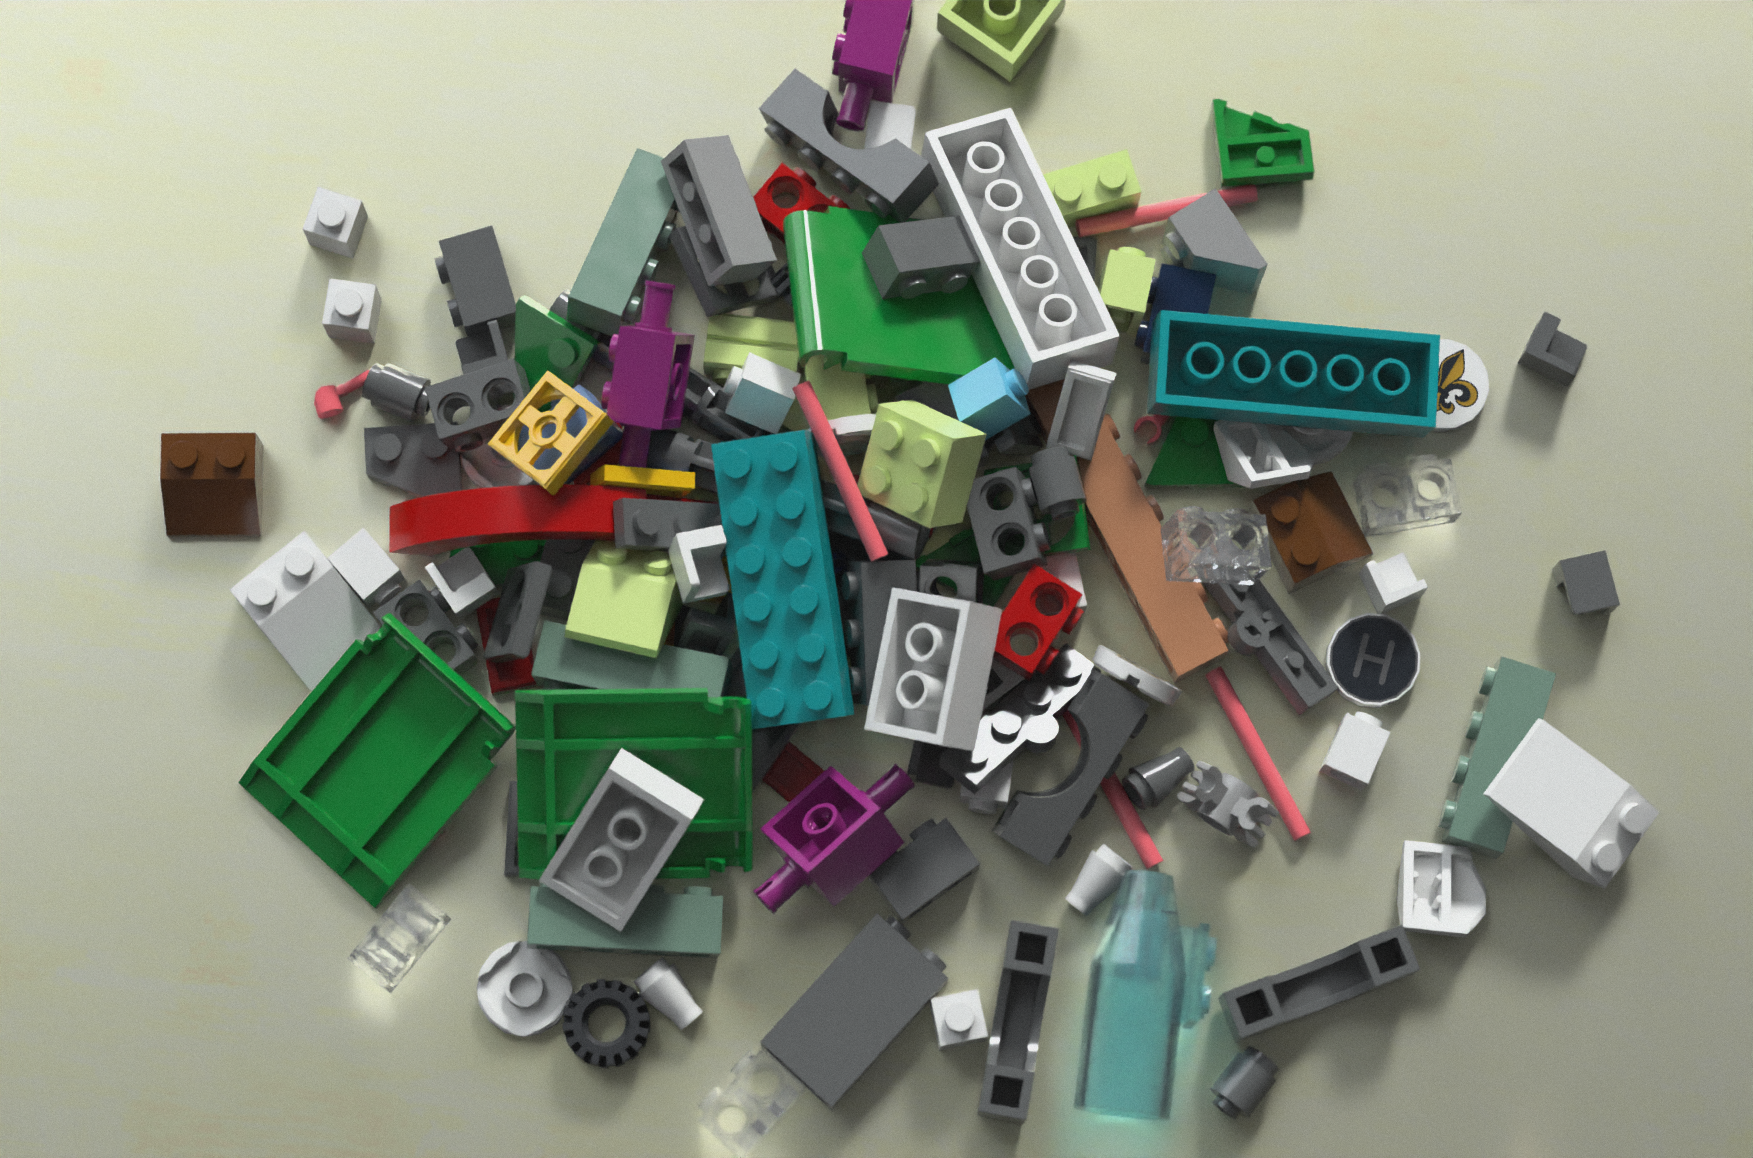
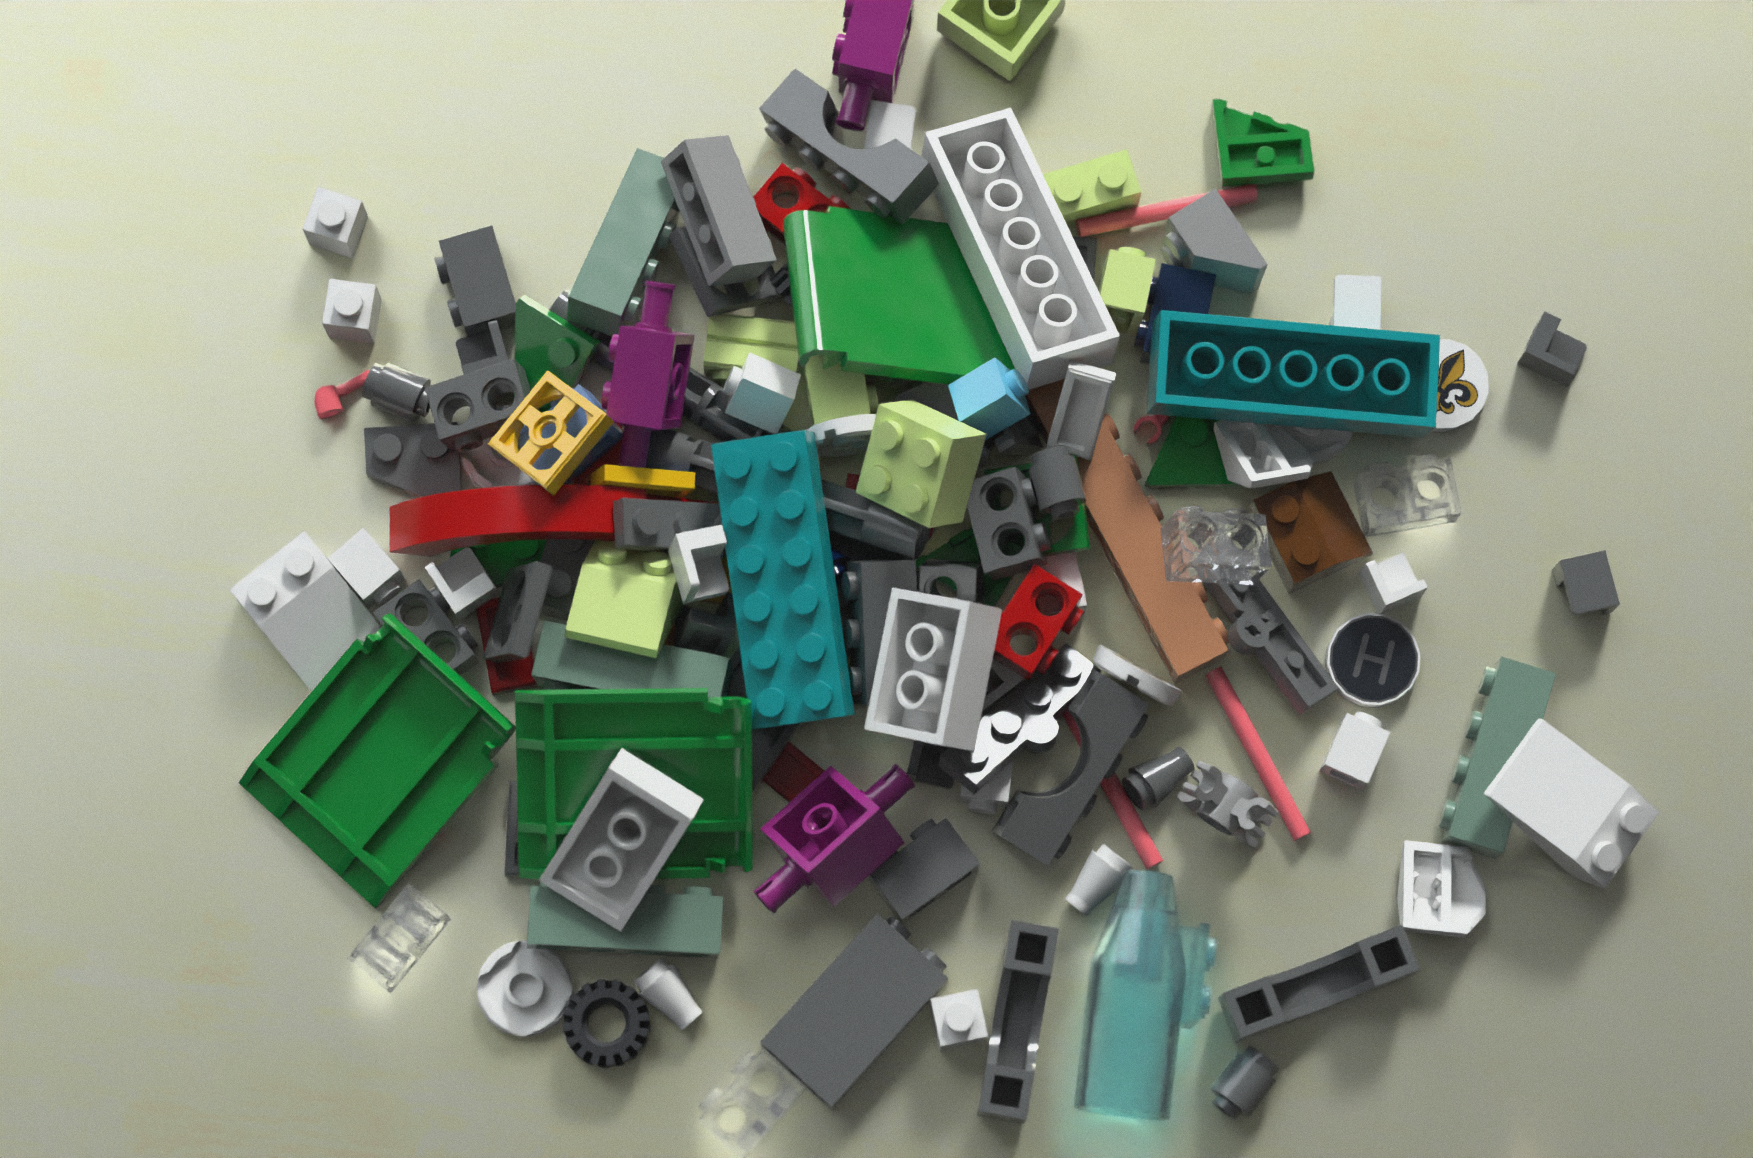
reddish brown slope [160,433,264,537] -> none
coral bar [792,380,888,562] -> none
dark grey brick [862,216,980,299] -> none
none -> white panel [1329,275,1382,330]

